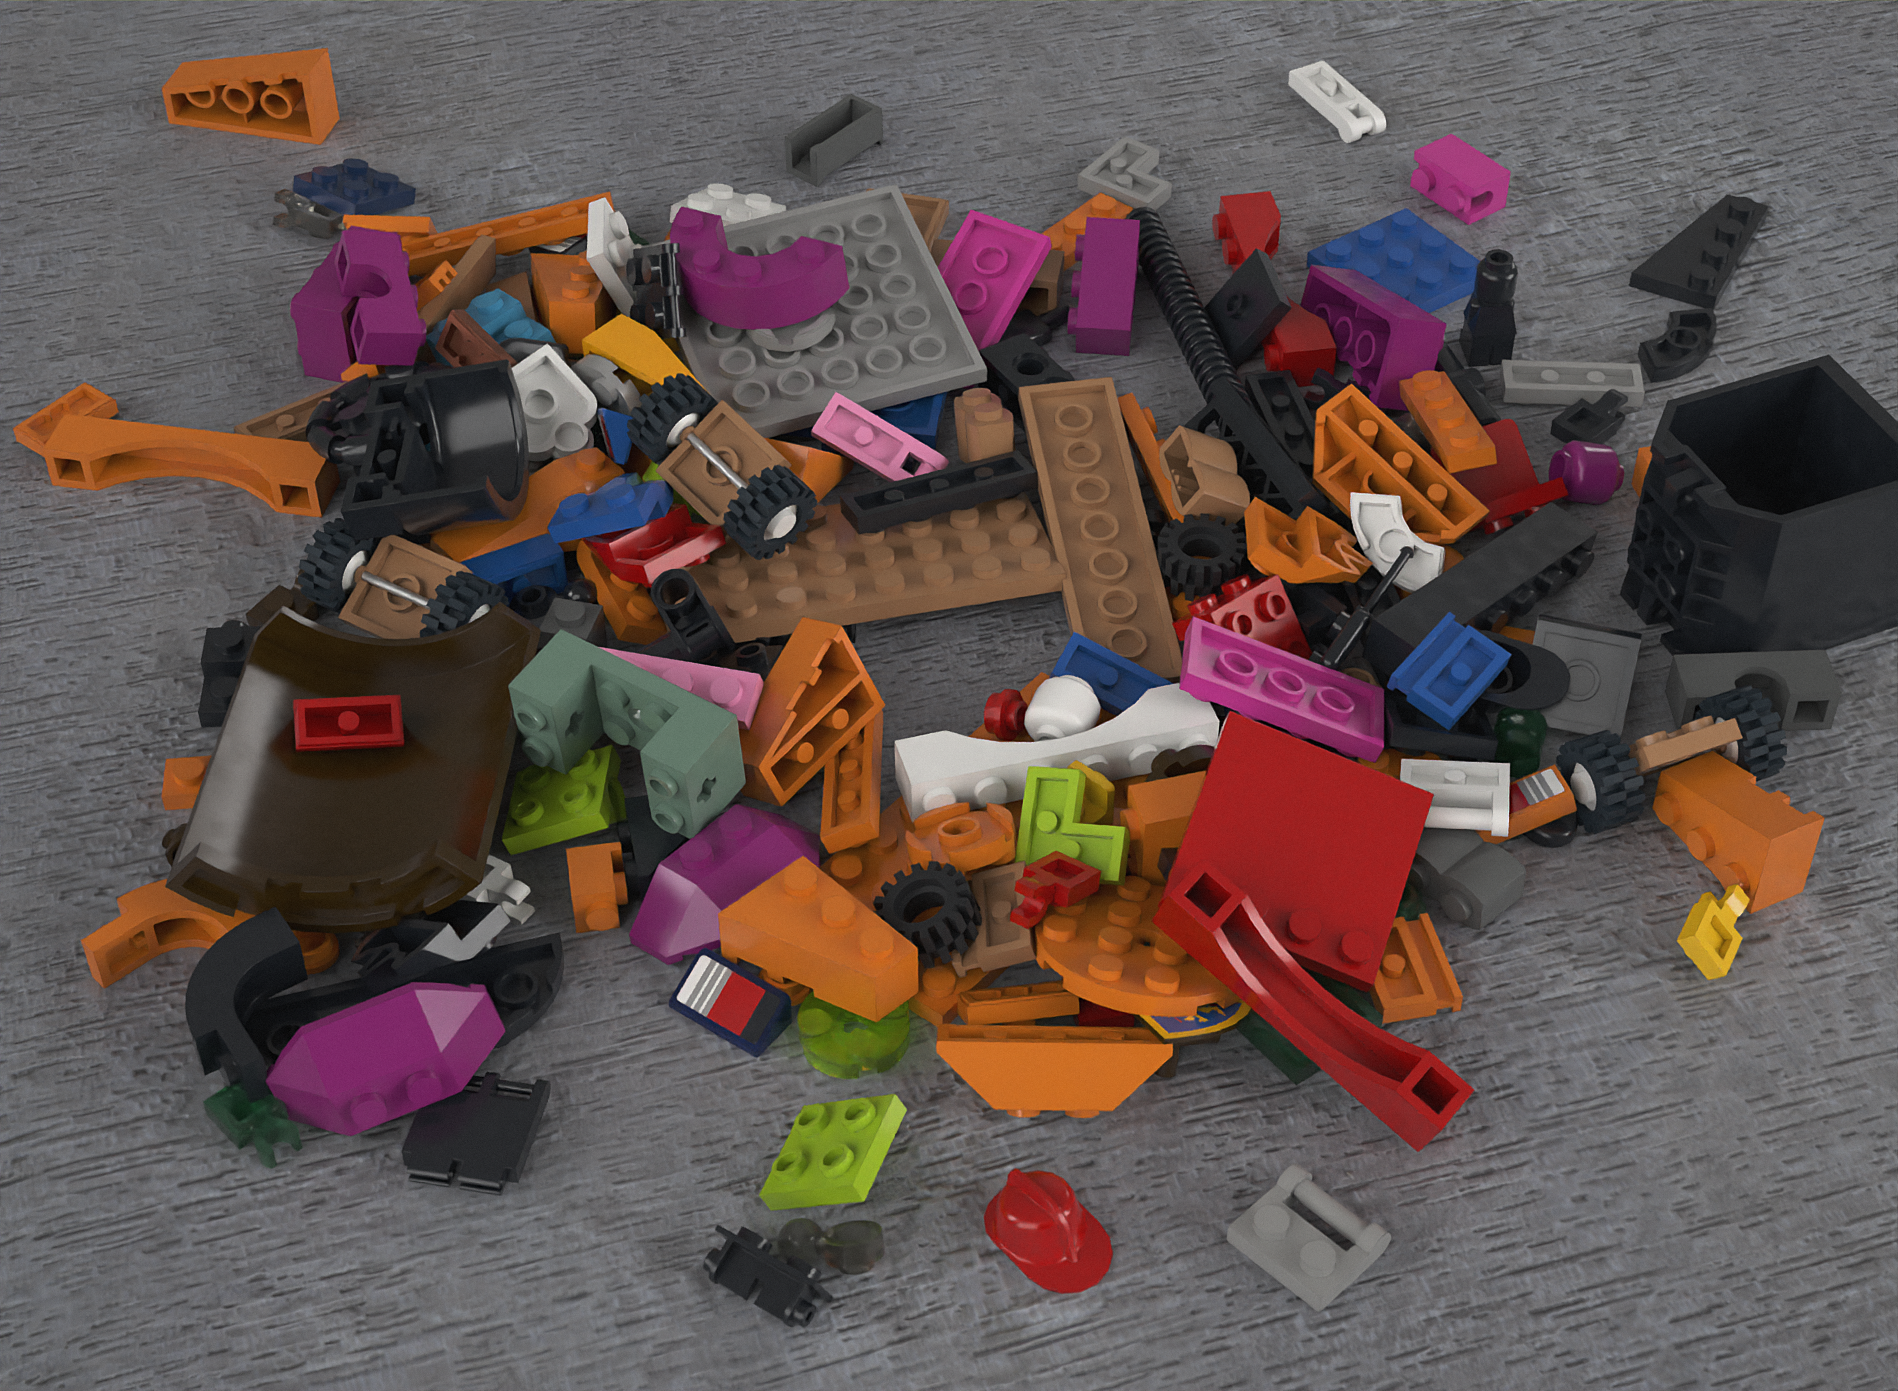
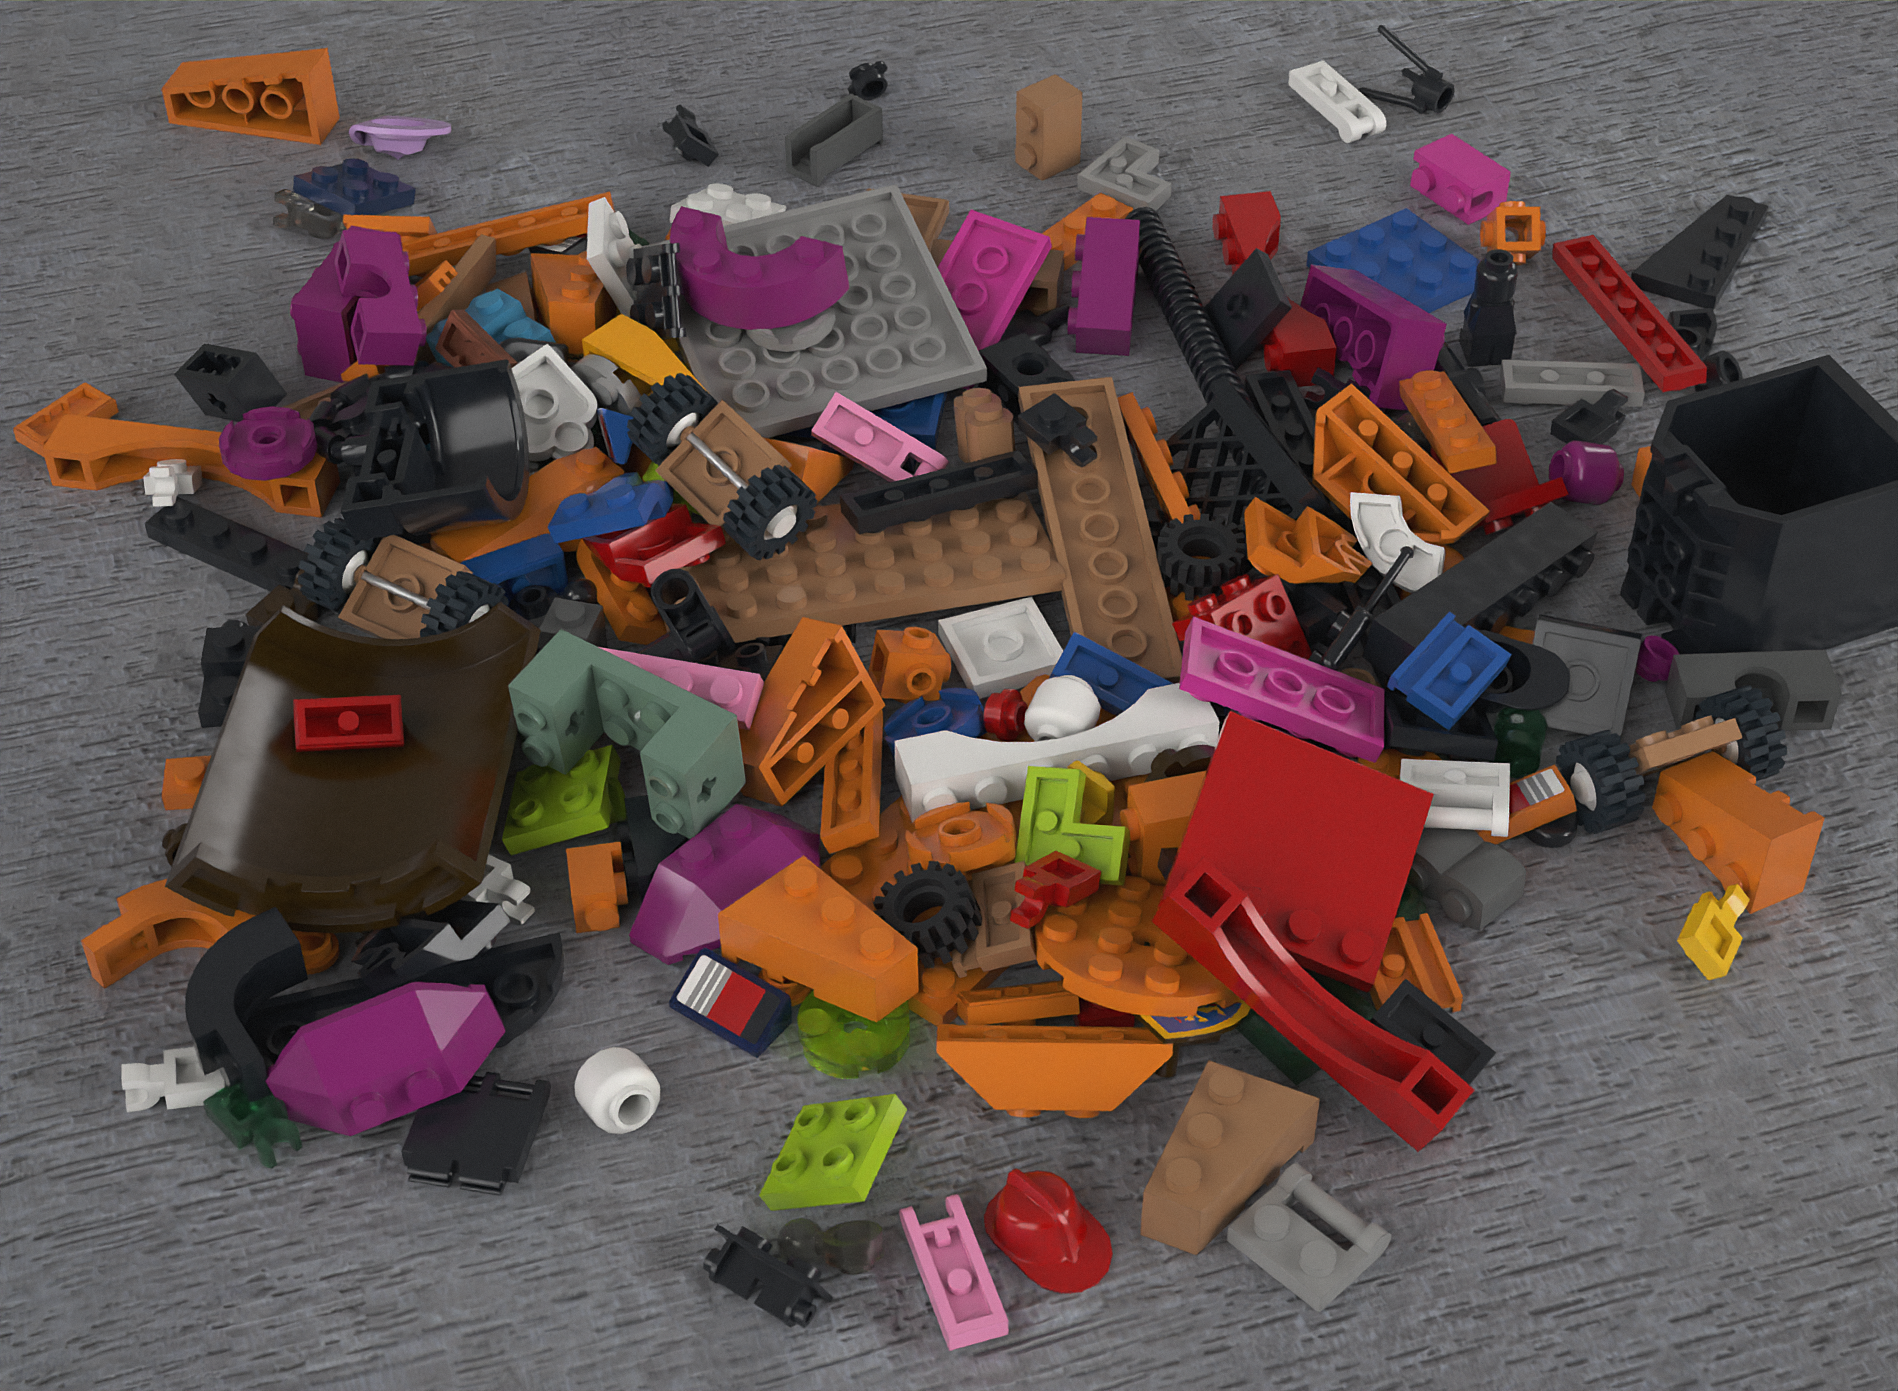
medium nougat brick [1159,425,1250,526] -> none
none -> white plate [121,1047,227,1112]
none -> white plate [143,459,203,506]
none -> black plate [144,496,308,592]
none -> black brick [174,343,287,422]
none -> magenta plate [219,406,317,481]
none -> lavender hat [349,116,451,160]
none -> white head [574,1047,660,1134]
none -> black plate [662,104,719,167]
none -> black plate [848,61,888,101]
none -> orange brick [868,627,951,704]
none -> blue plate [884,687,987,761]
none -> bright pink hinge [899,1194,1009,1351]
none -> white plate [938,596,1063,699]
none -> medium nougat brick [1015,74,1083,181]
none -> black plate [1018,393,1097,467]
none -> medium nougat wedge [1140,1060,1320,1255]
none -> black plant [1358,25,1455,114]
none -> black plate [1369,979,1496,1085]
none -> orange brick [1480,201,1546,266]
none -> red plate [1552,235,1707,392]
none -> magenta plate [1635,635,1679,682]
none -> black tile [1695,350,1743,392]

